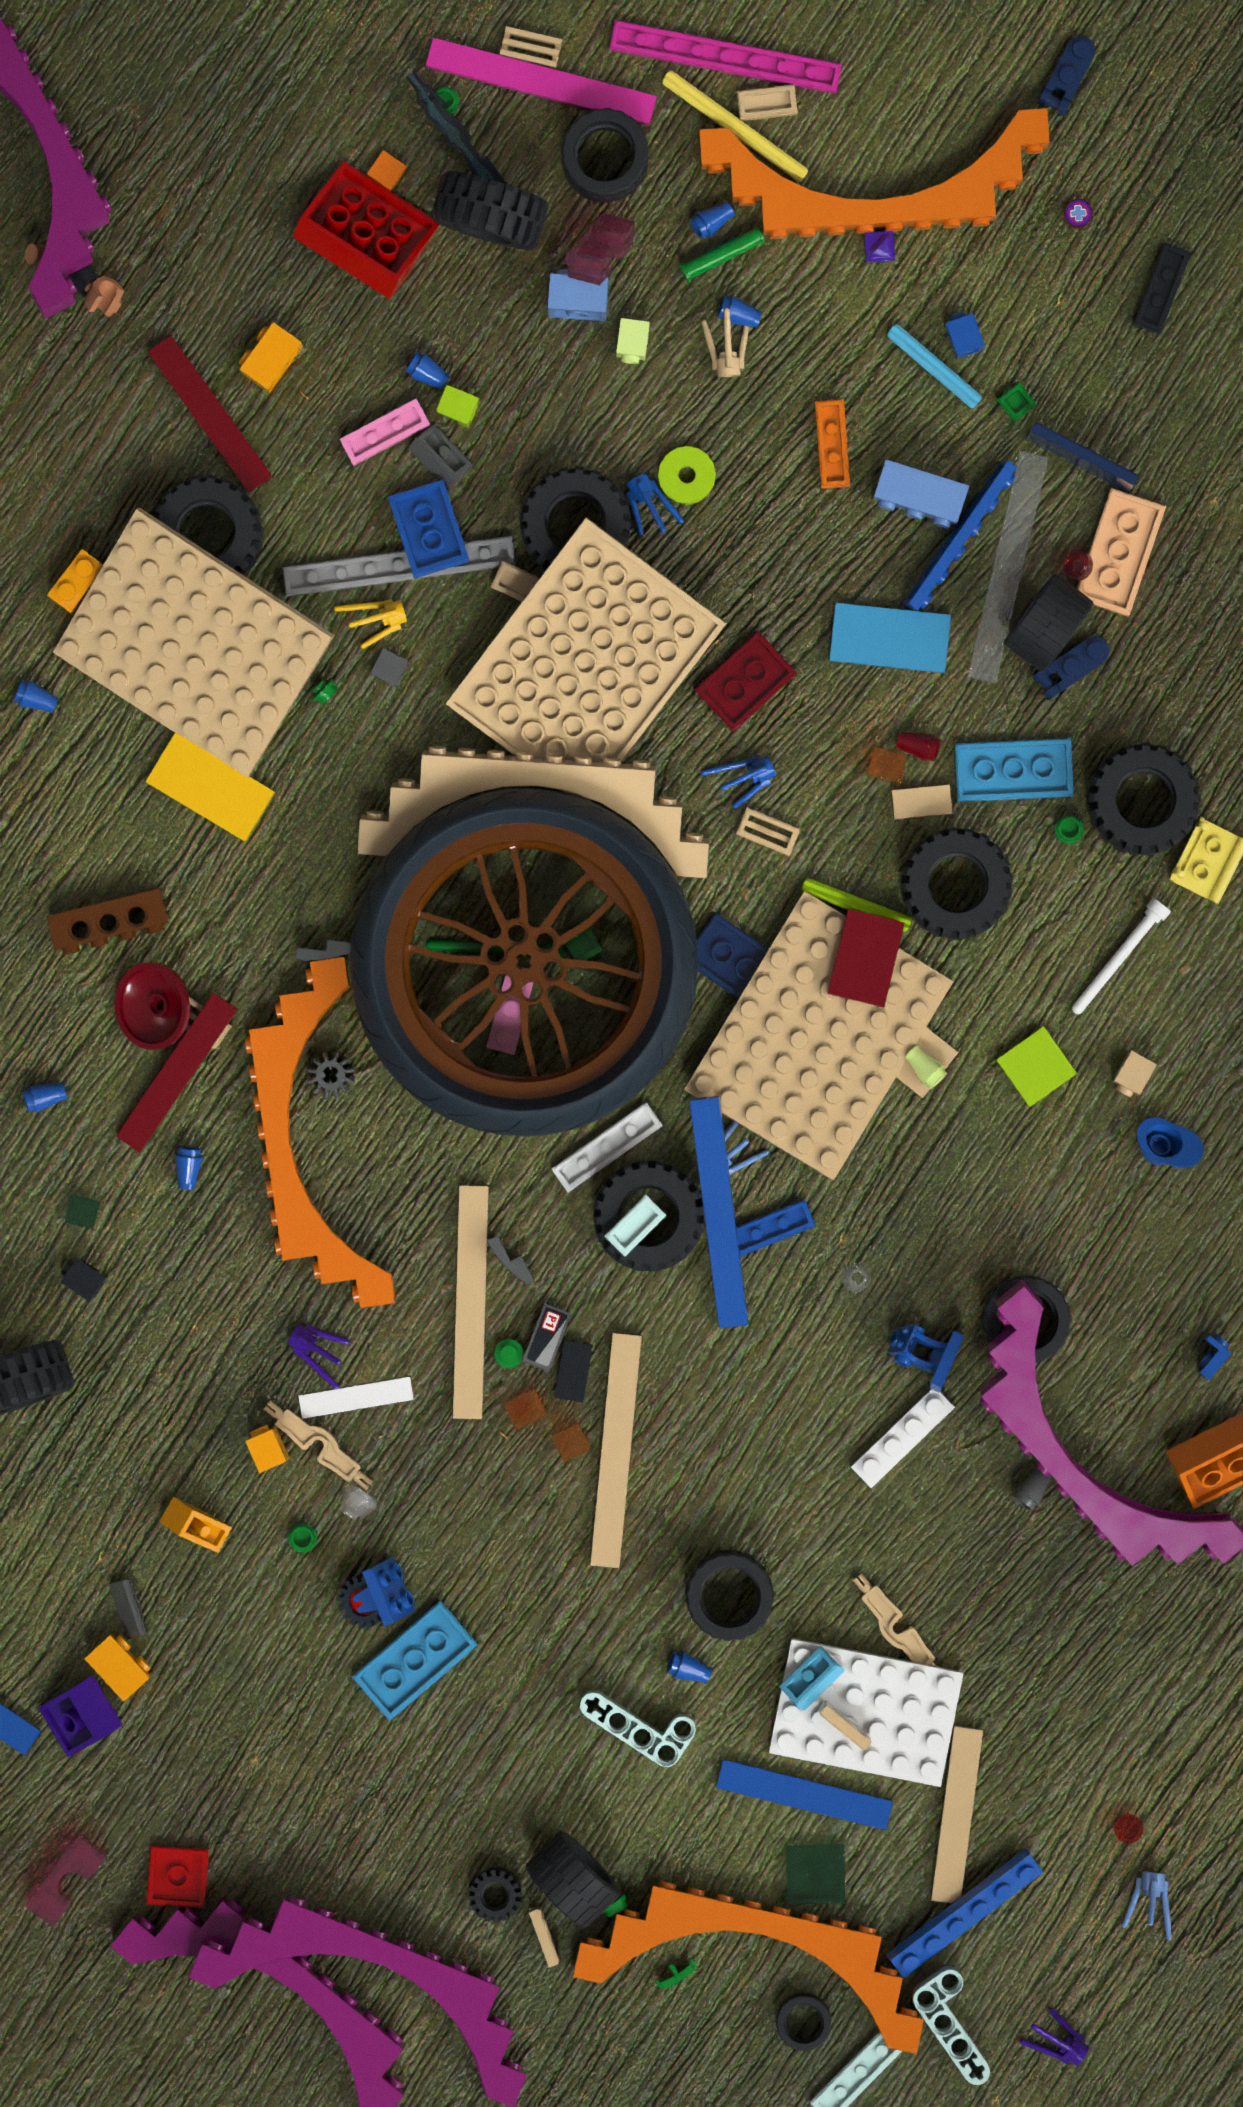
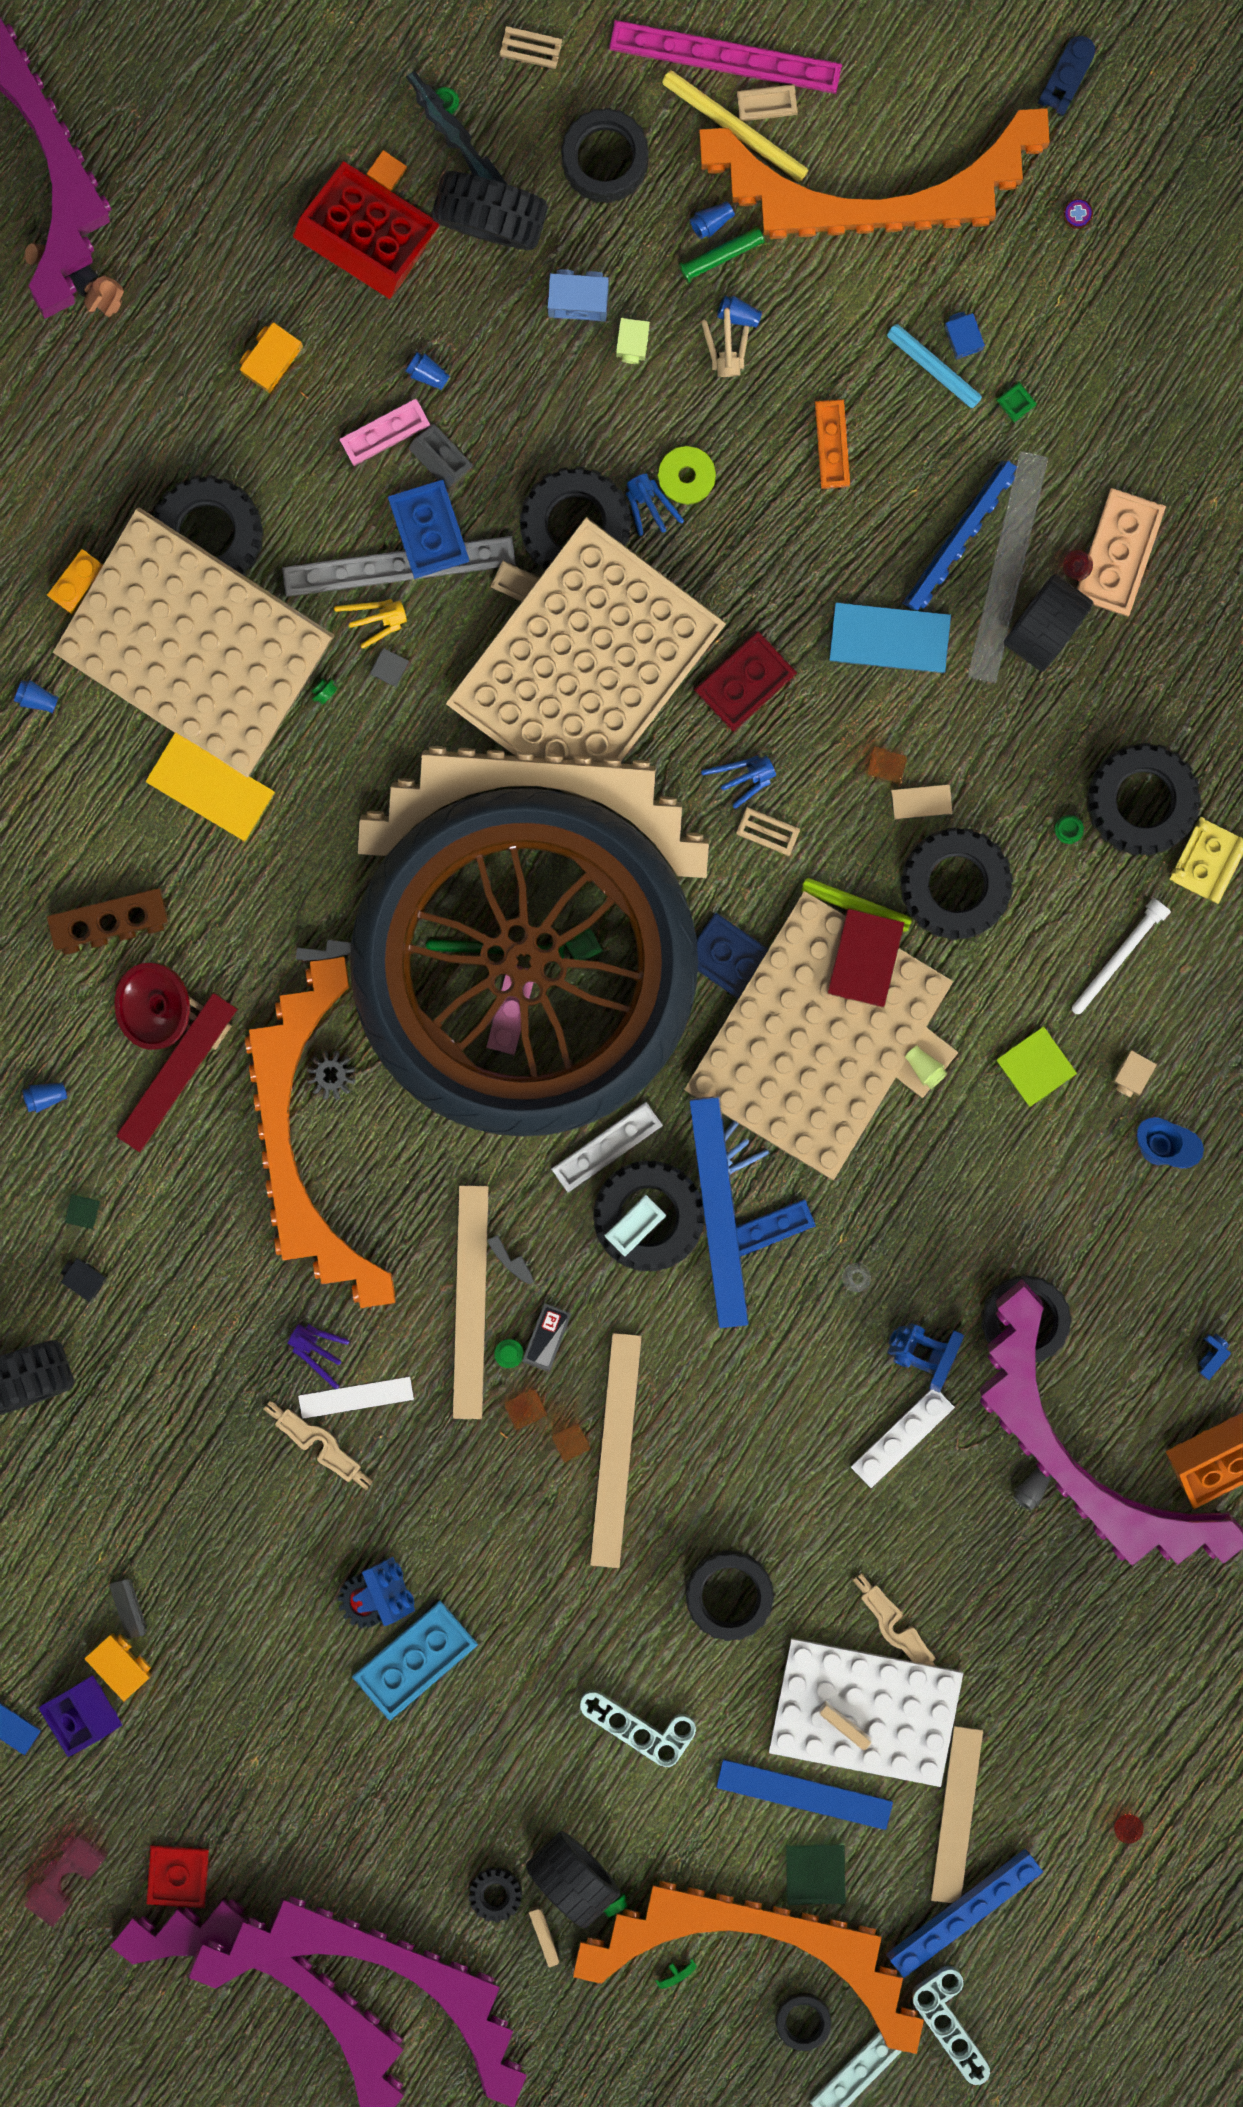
dark red tile [148,335,273,494] -> none
light orange slope [159,1496,232,1553] -> none
blue cone [175,1146,204,1190] -> none
light orange brick [245,1424,290,1473] -> none
green plate [288,1523,317,1553] -> none
clear cone [339,1483,377,1521] -> none
dark pink tile [426,38,657,126] -> none
lime panel [437,385,480,429] -> none
black tile [555,1340,593,1403] -> none
clear pink arch [565,213,635,286] -> none
blue cone [666,1650,712,1684] -> none
medium azure slope [779,1646,845,1711] -> none
dark purple tile [864,231,895,263] -> none
medium blue slope [873,460,969,528] -> none
dark red cone [896,731,941,763] -> none
dark azure tile [954,738,1074,802] -> none
dark purple plant [1020,2008,1089,2066] -> none
dark blue tile [1026,422,1139,493] -> none
dark blue plate [1032,637,1109,701] -> none
medium blue plant [1122,1871,1172,1941] -> none
black tile [1133,243,1191,335] -> none

